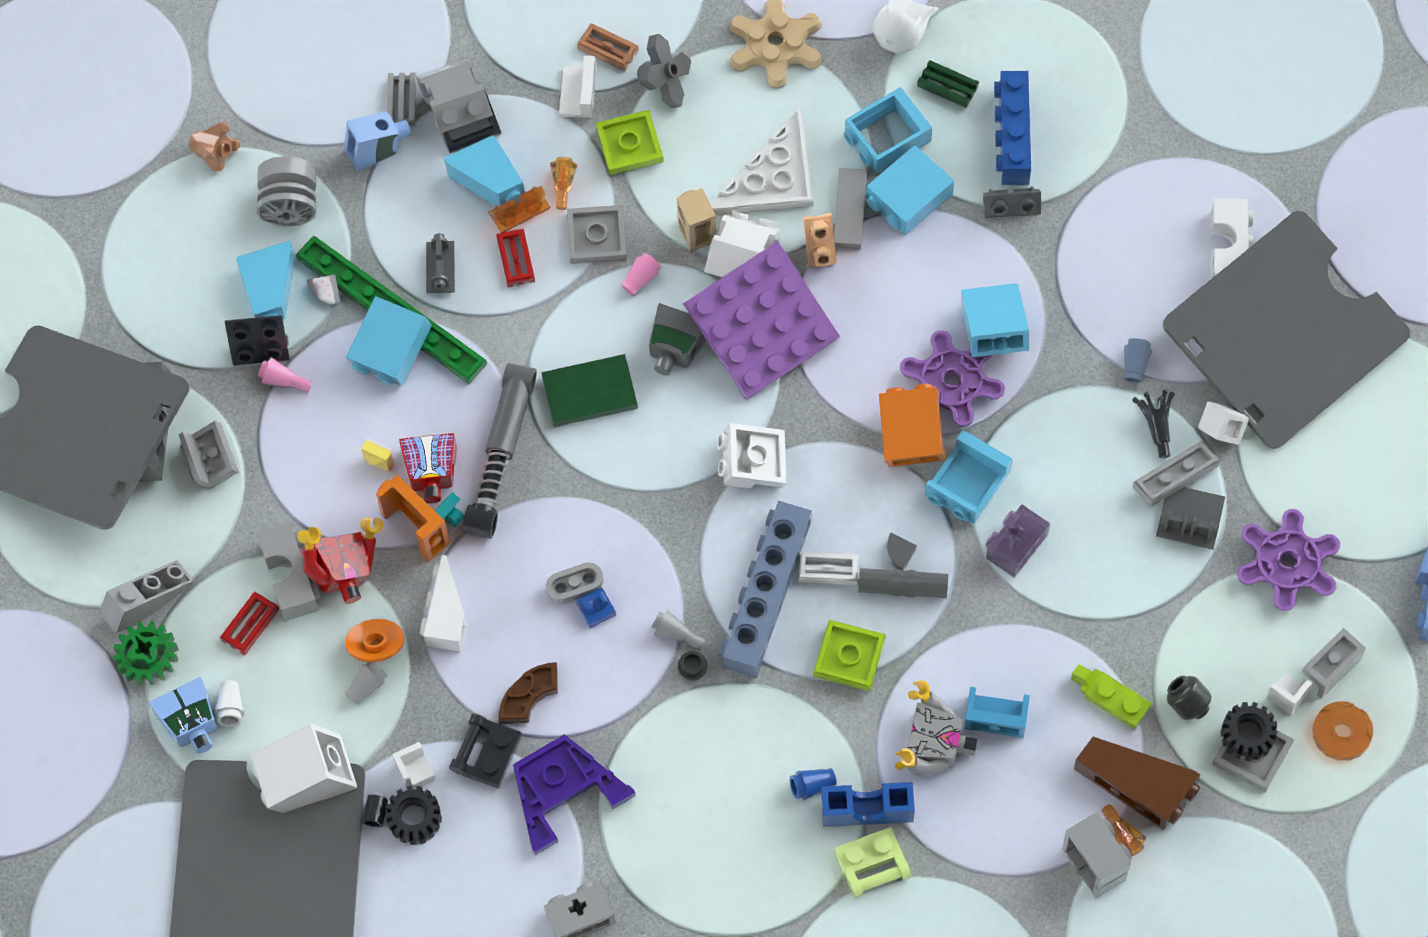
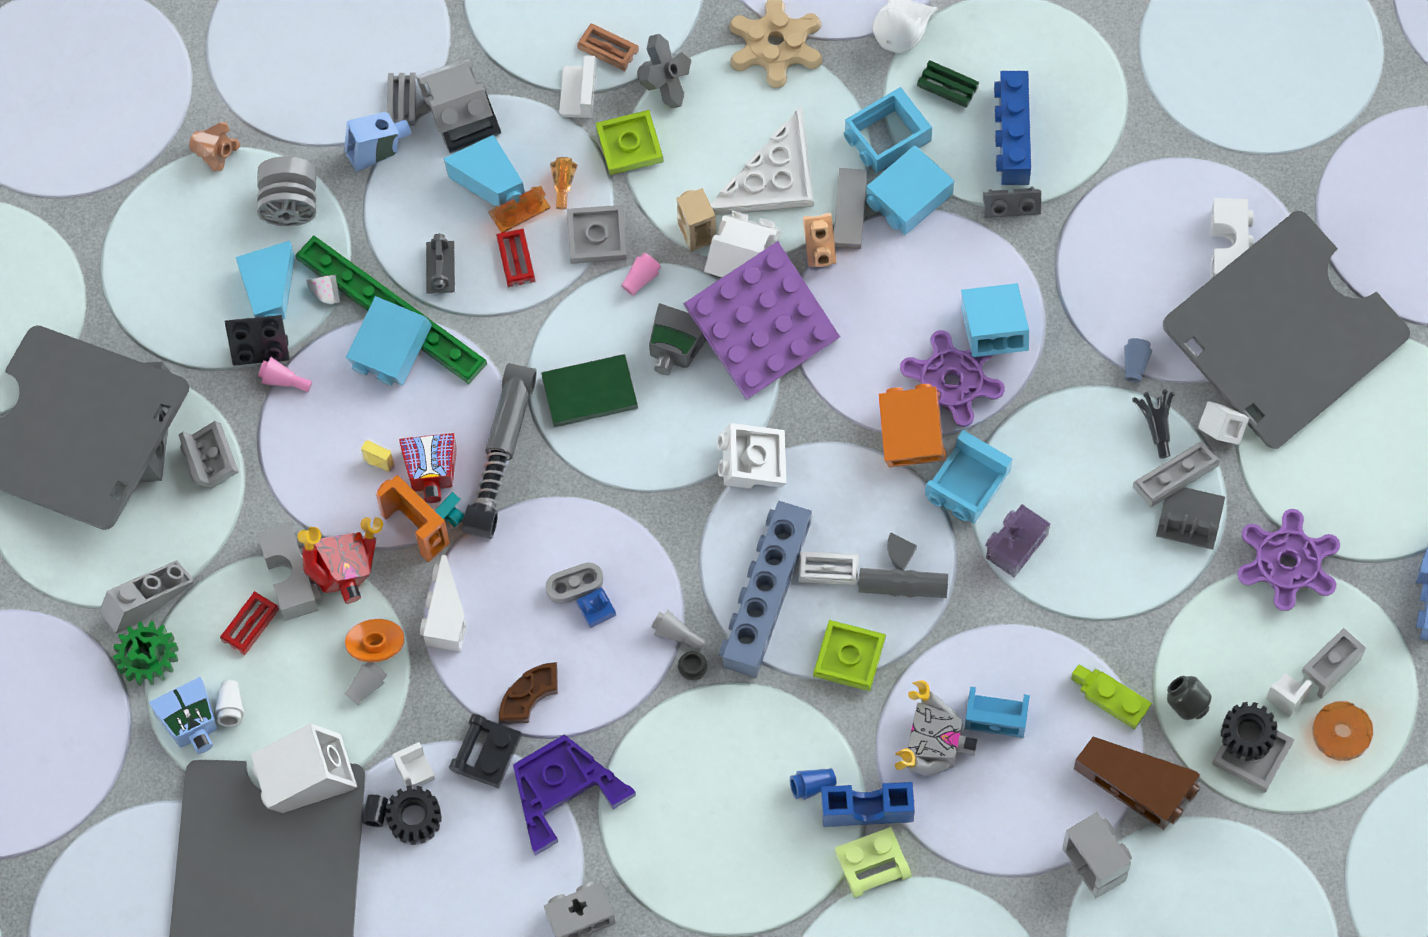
clear orange cone [1101,804,1146,856] -> none

